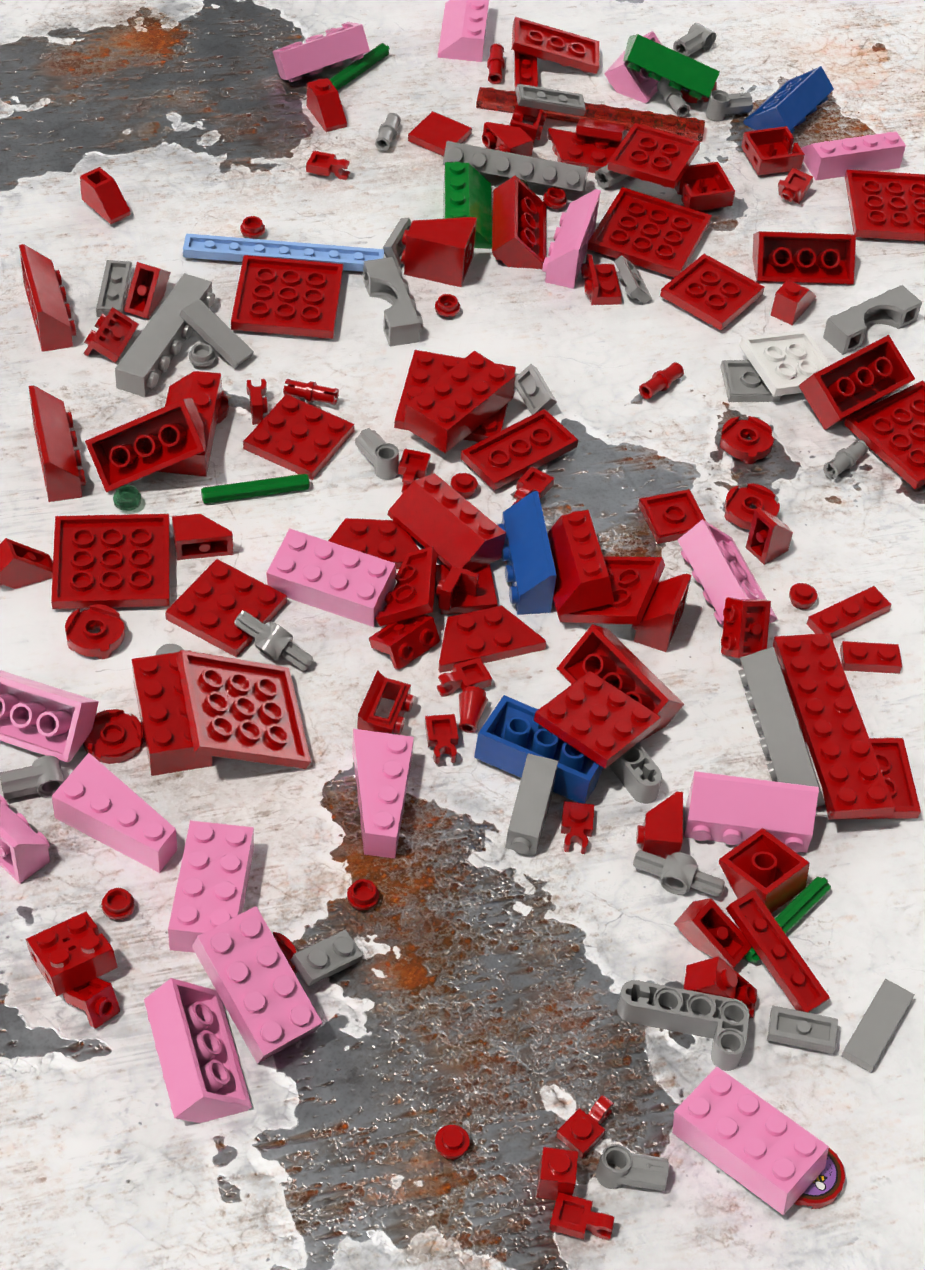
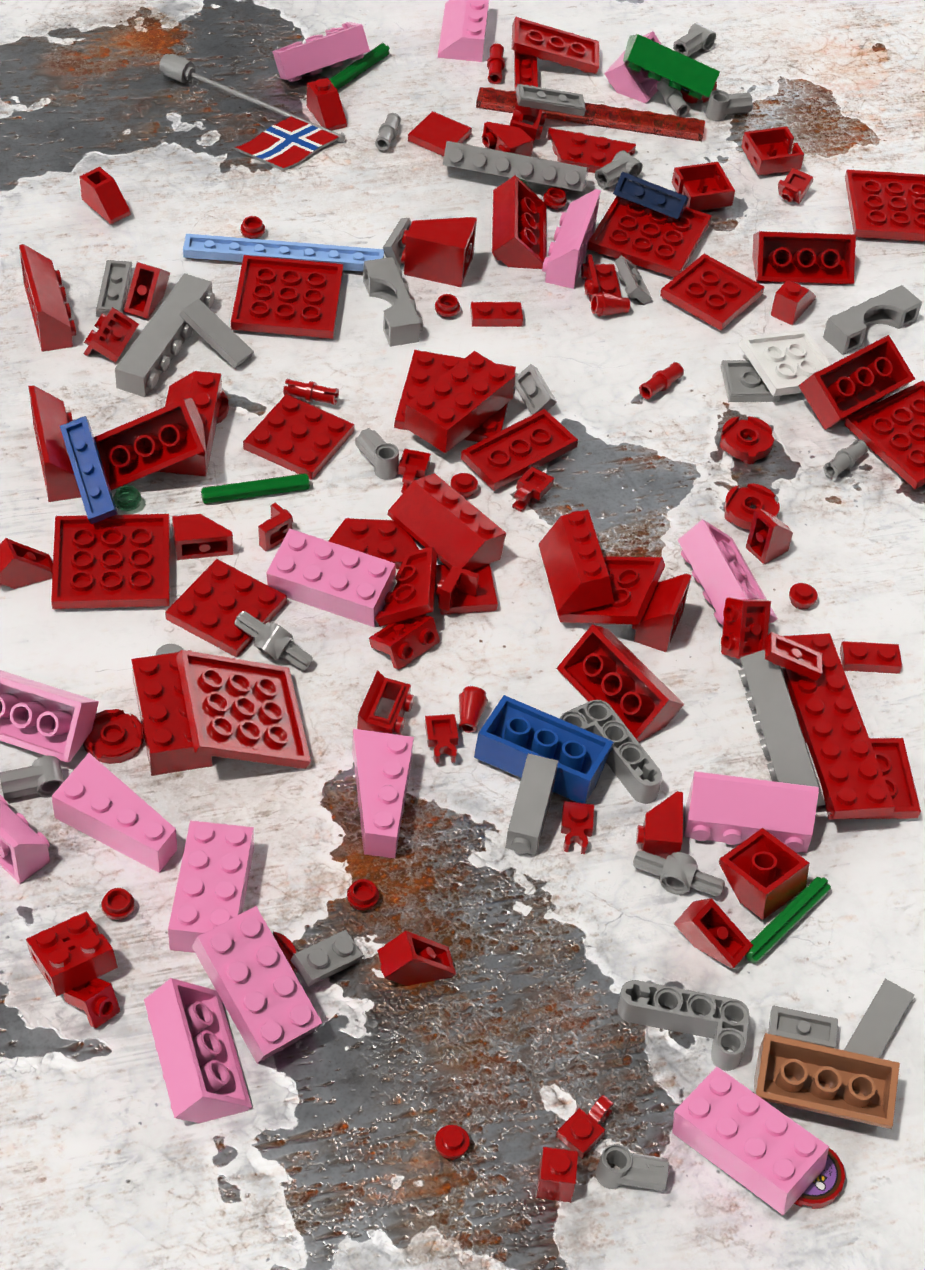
red plate [65,604,125,659] -> none
light grey plate [189,343,215,367] -> none
red plate [247,379,268,425] -> none
red plate [306,151,350,180] -> none
red plate [436,657,492,697] -> none
red wing [438,605,546,673] -> none
green slope [443,162,492,249] -> none
blue slope [497,491,556,615] -> none
red plate [533,671,661,769] -> none
red plate [549,1192,615,1240] -> none
red tile [575,117,625,142] -> none
red plate [607,123,700,189] -> none
red tile [638,489,707,544] -> none
red slope [683,956,757,1019] -> none
red plate [726,890,830,1013] -> none
blue slope [743,66,834,133] -> none
bright pink slope [801,132,906,181] -> none
red plate [806,586,892,639] -> none
none -> blue plate [60,416,118,524]
none -> flag [159,54,345,171]
none -> red bracket [258,502,293,551]
none -> red slope [377,931,456,986]
none -> red plate [470,302,523,327]
none -> red cone [591,291,630,317]
none -> dark blue plate [613,171,689,221]
none -> nougat slope [754,1033,900,1129]
none -> red plate [765,632,823,681]

